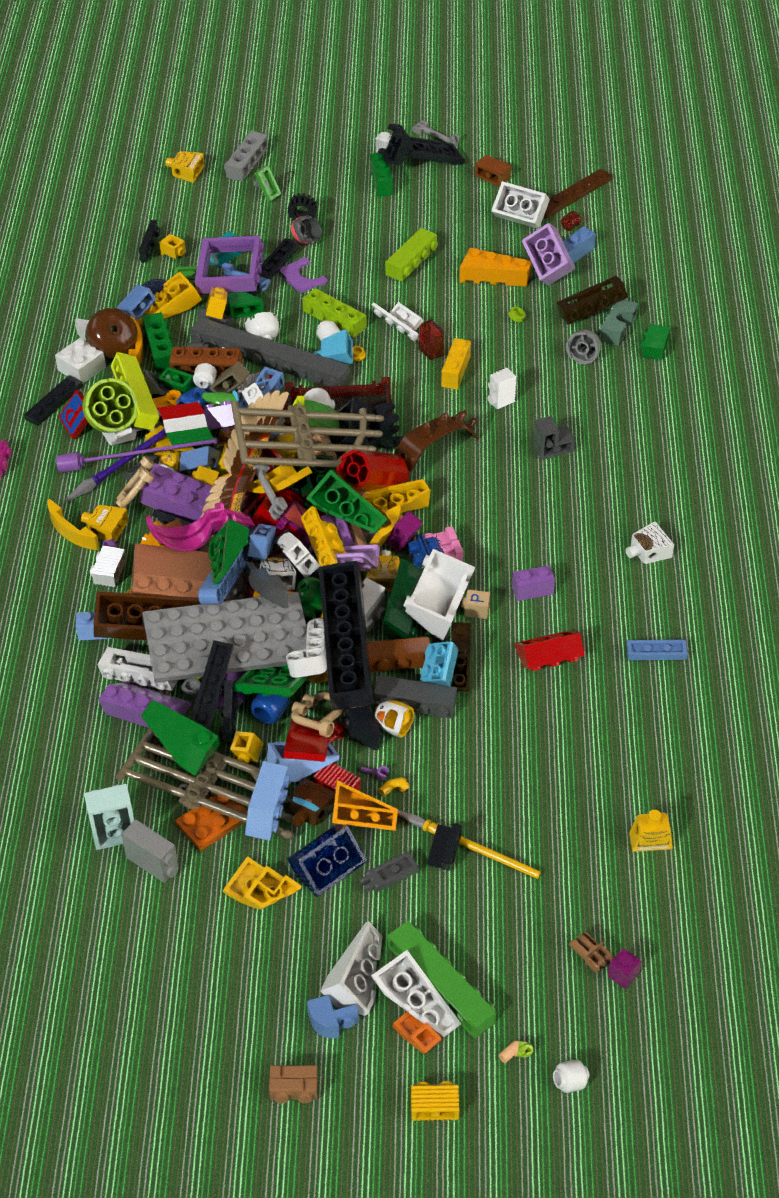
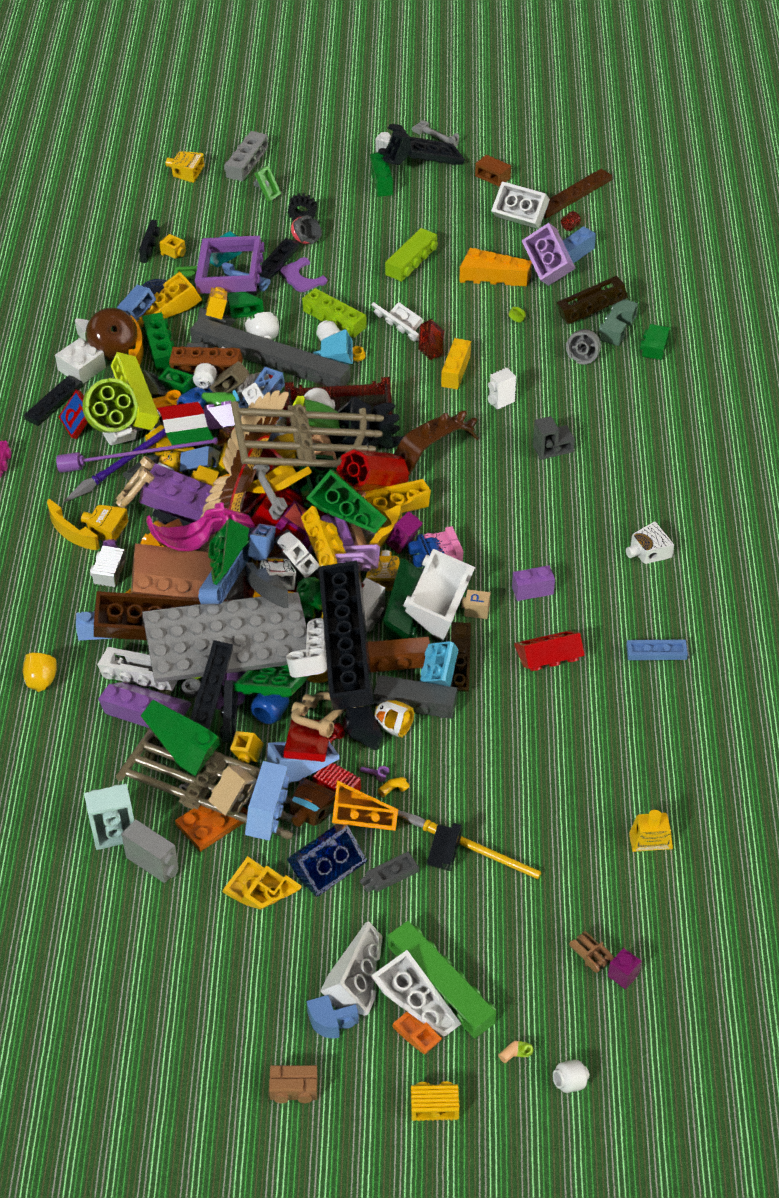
none -> yellow piece [23,653,57,692]
none -> tan brick [208,765,257,816]

